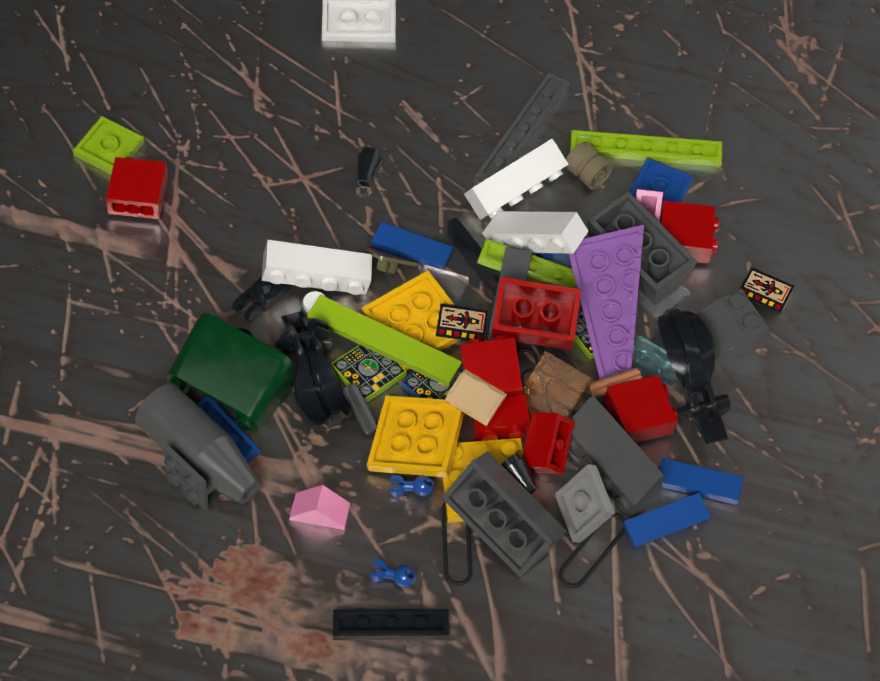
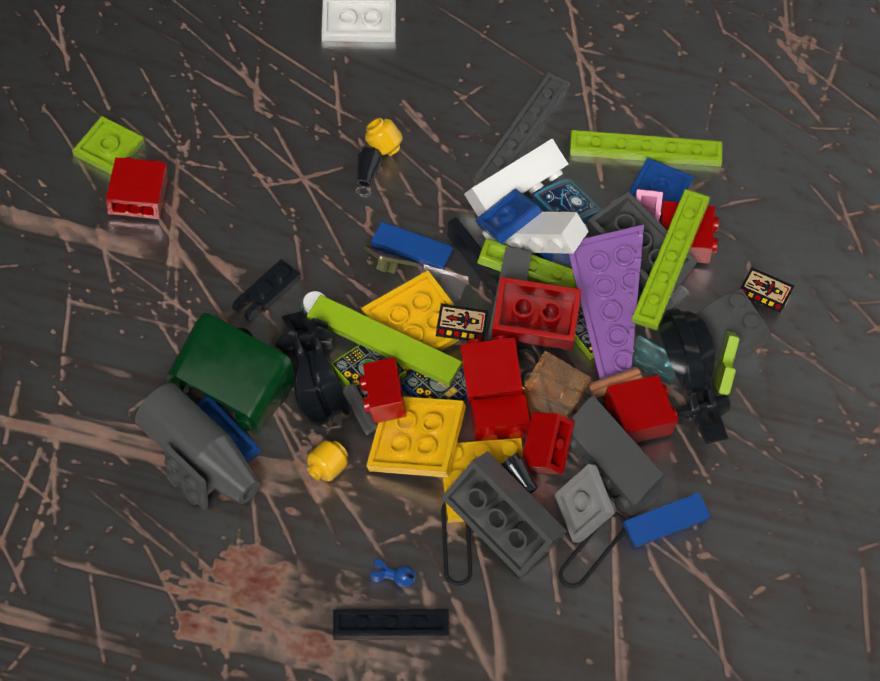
white brick [262,240,372,295] -> none
bright pink slope [289,485,351,530] -> none
blue arm [390,475,434,497] -> none
tan piece [445,369,507,426] -> none
dark tan wheel [565,142,613,190] -> none
blue tile [660,458,744,505] -> none
none -> yellow head [307,440,348,482]
none -> red brick [360,357,406,423]
none -> yellow head [365,117,403,156]
none -> blue tile [475,188,542,244]
none -> slope [532,179,602,226]
none -> lime tile [632,189,710,330]
none -> lime tile [712,330,740,395]

